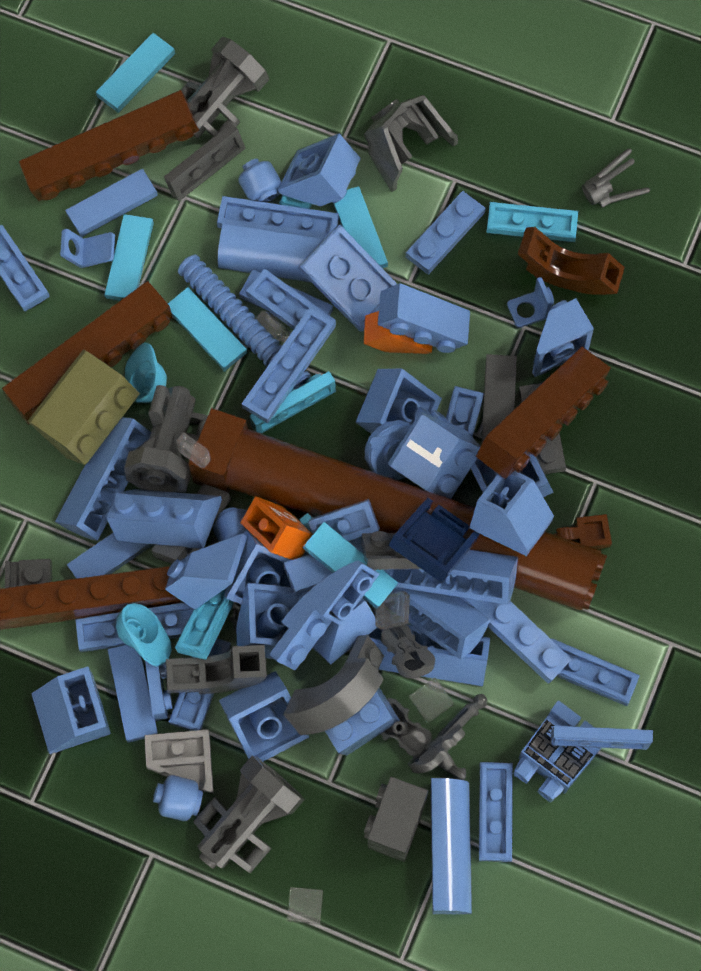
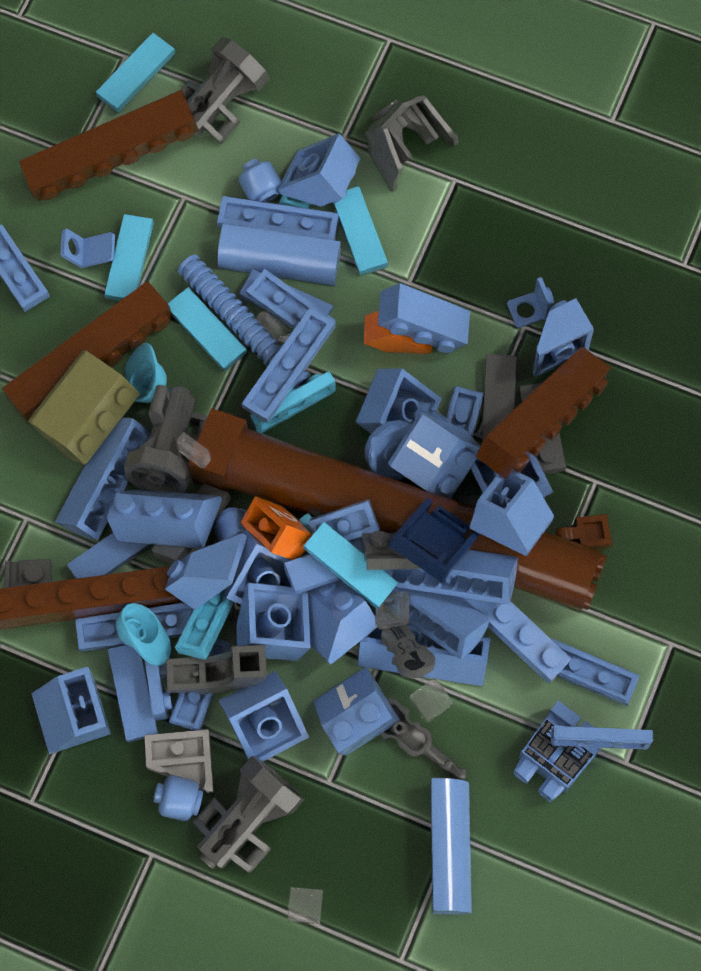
medium blue tile [65,168,158,237] -> none
dark grey plate [164,124,246,201] -> none
medium blue slope [269,560,379,670] -> none
dark grey arch [283,635,384,735] -> none
medium blue tile [297,225,397,332] -> none
dark grey brick [364,777,428,862] -> none
medium blue plate [406,191,485,275] -> none
dark grey piece [408,694,487,773] -> none
medium blue tile [479,762,513,862] -> none
medium azure tile [487,202,578,242] -> none
reddish brown arch [518,227,625,295] -> none
dark grey plant [582,148,650,208] -> none

